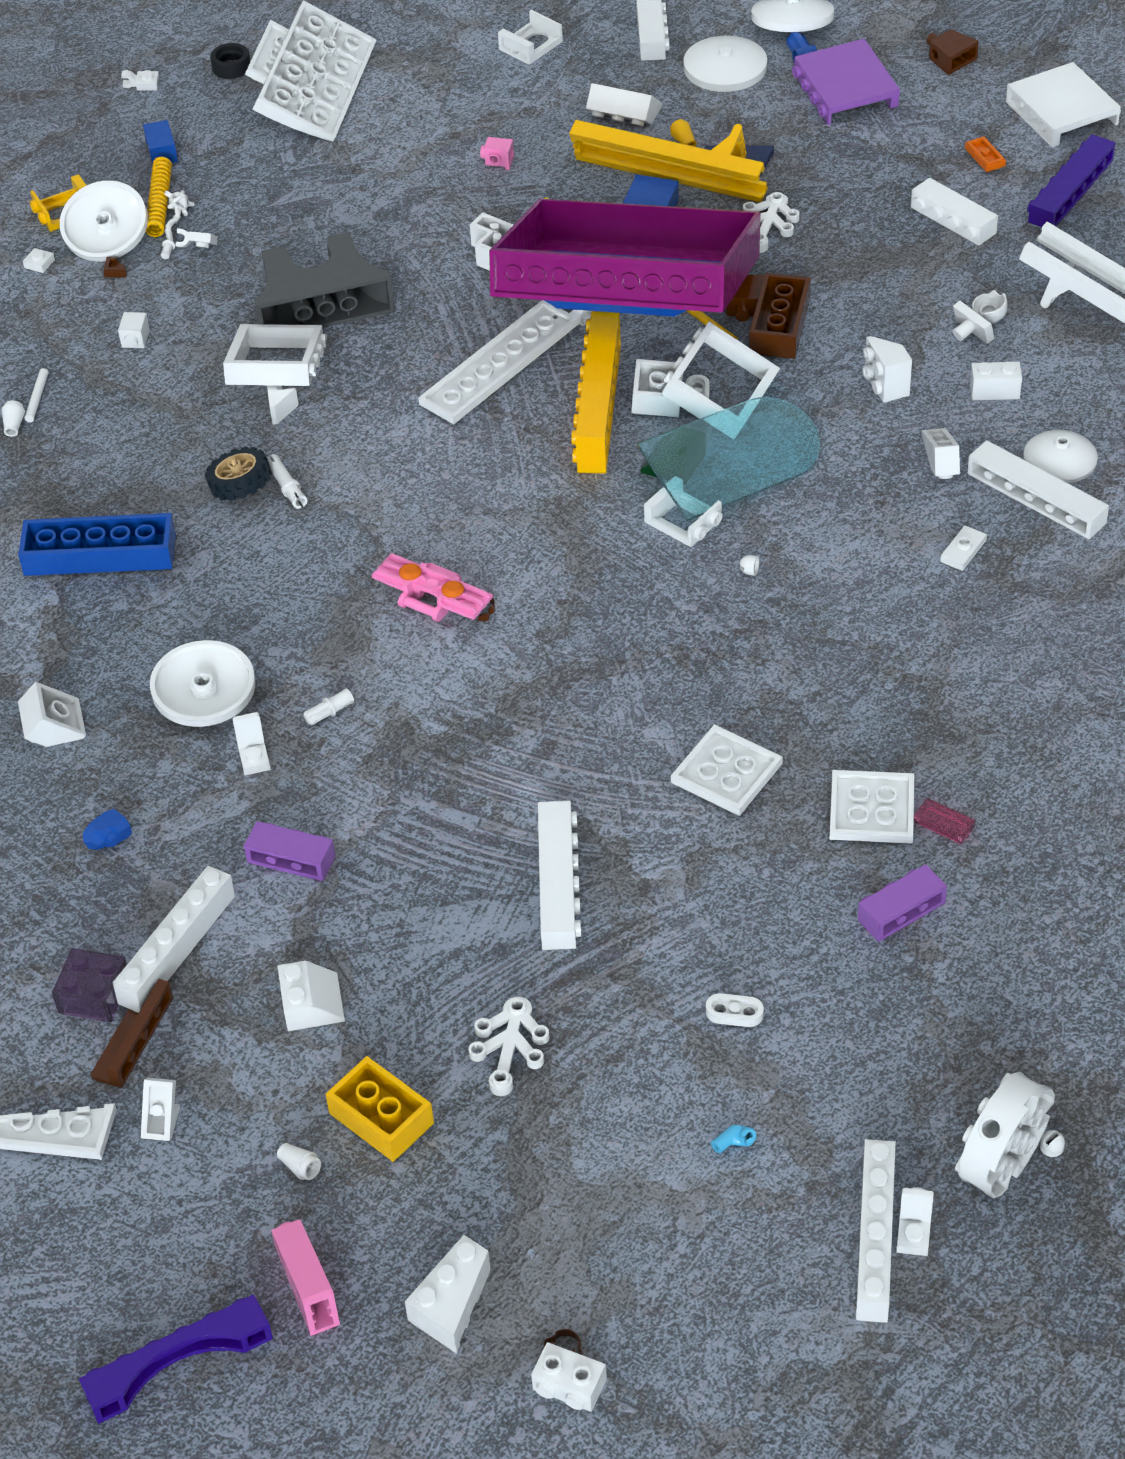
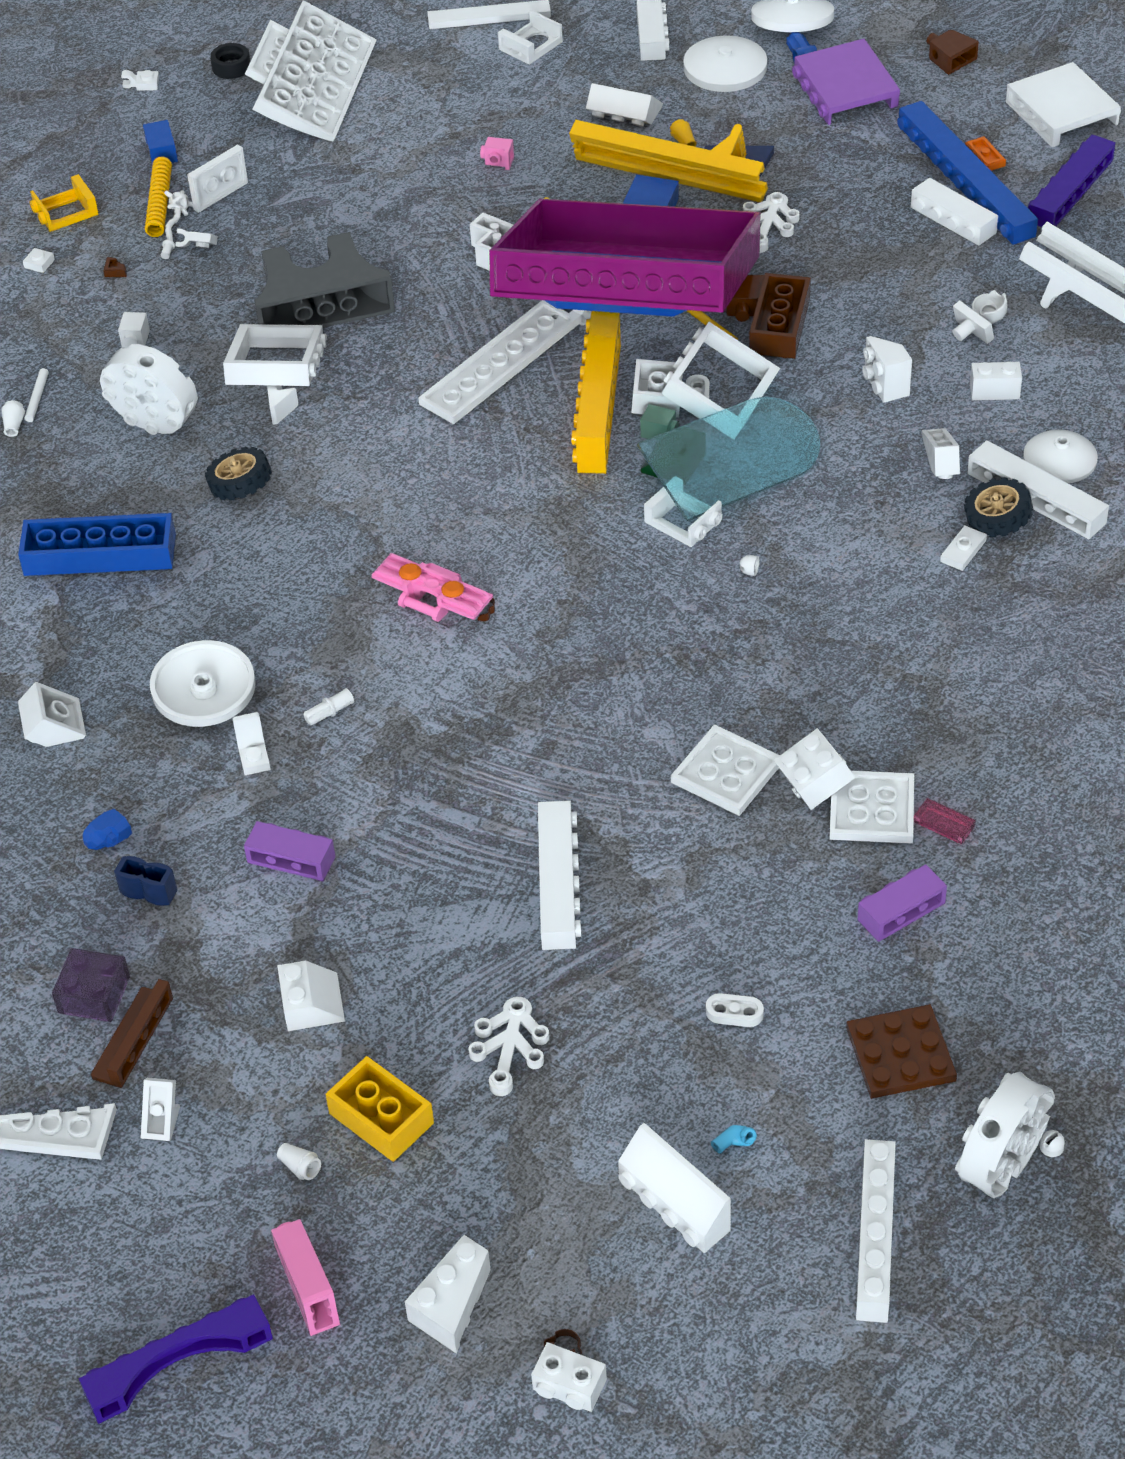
white dish [60,181,148,262] -> none
white brick [113,866,235,1013] -> none
white pin [267,454,308,509] -> none
white bracket [896,1187,934,1256] -> none
none -> white brick [100,344,198,435]
none -> dark blue brick [114,856,178,906]
none -> white tile [187,145,248,213]
none -> white tile [427,0,551,29]
none -> white slope [618,1123,731,1253]
none -> sand green brick [640,404,679,441]
none -> white brick [774,728,855,810]
none -> reddish brown plate [846,1004,957,1099]
none -> blue brick [897,101,1038,245]
none -> black wheel [964,477,1033,537]

